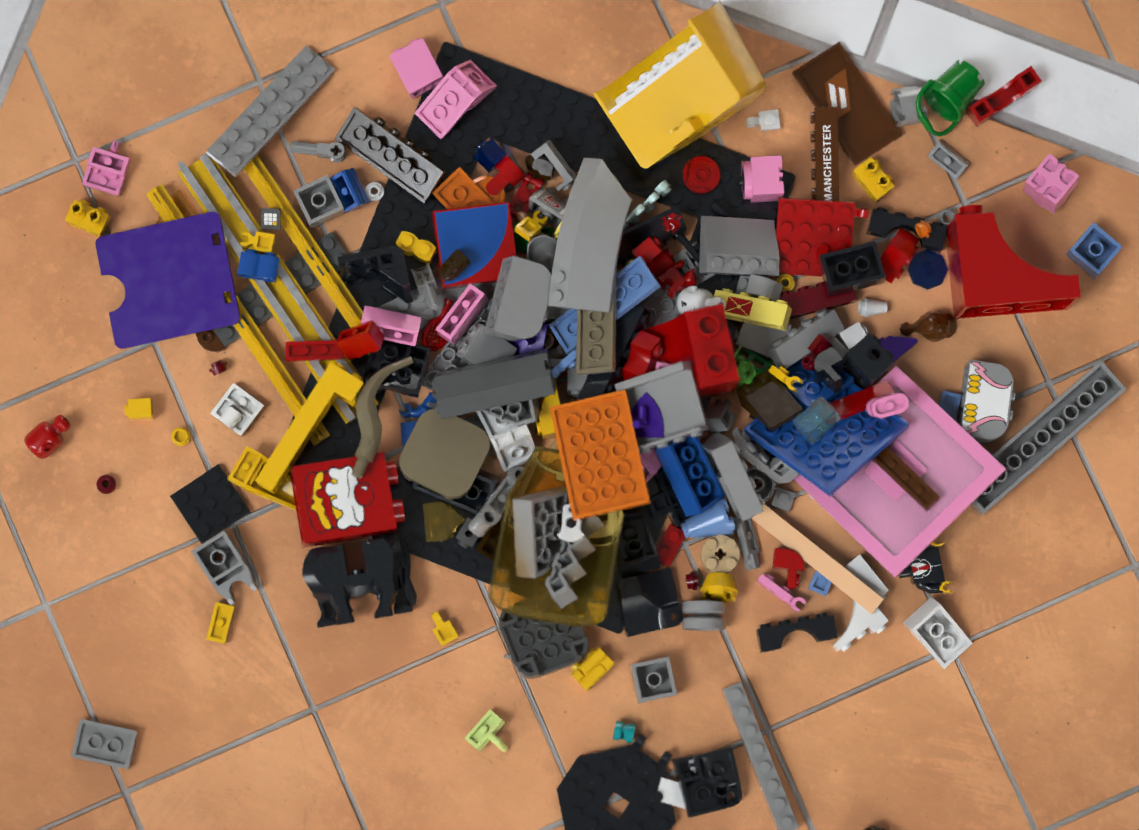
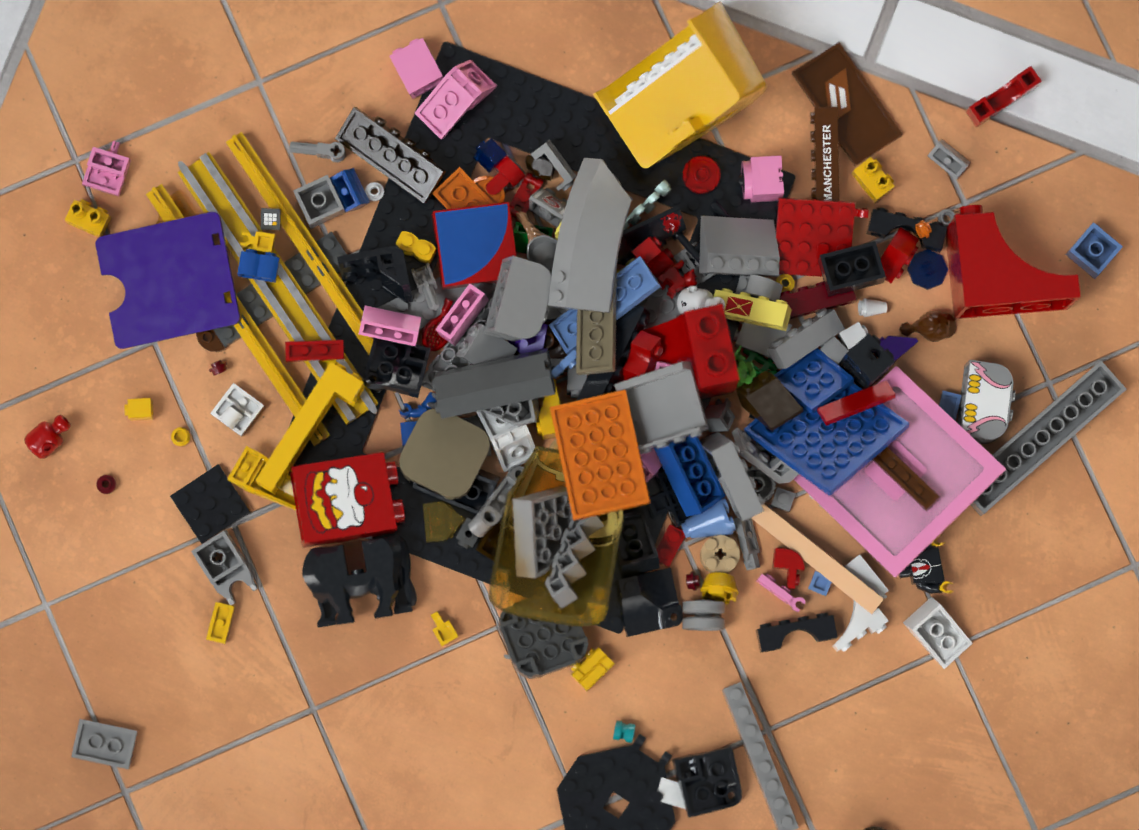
light grey plate [206,46,335,177] -> none
red brick [336,320,384,360] -> none
dark tan animal [351,356,413,479] -> none
dark brown rock [440,249,471,281] -> none
yellowish green plate [465,709,508,752] -> none
yellow plate [515,210,548,242] -> none
white piece [557,504,586,542] -> none
light grey brick [630,657,677,704] -> none
dark purple shield [631,392,664,438] -> none
white plate [746,109,780,132] -> none
yellow plate [768,365,804,392] -> none
clear light blue brick [793,396,841,444] -> none
dark red plate [802,334,833,371] -> none
black brick [814,346,843,393] -> none
bright pink brick [866,393,909,418] -> none
light grey brick [890,86,927,127] -> none
green piece [916,60,985,137] -> none
bright pink piece [1023,154,1080,214] -> none

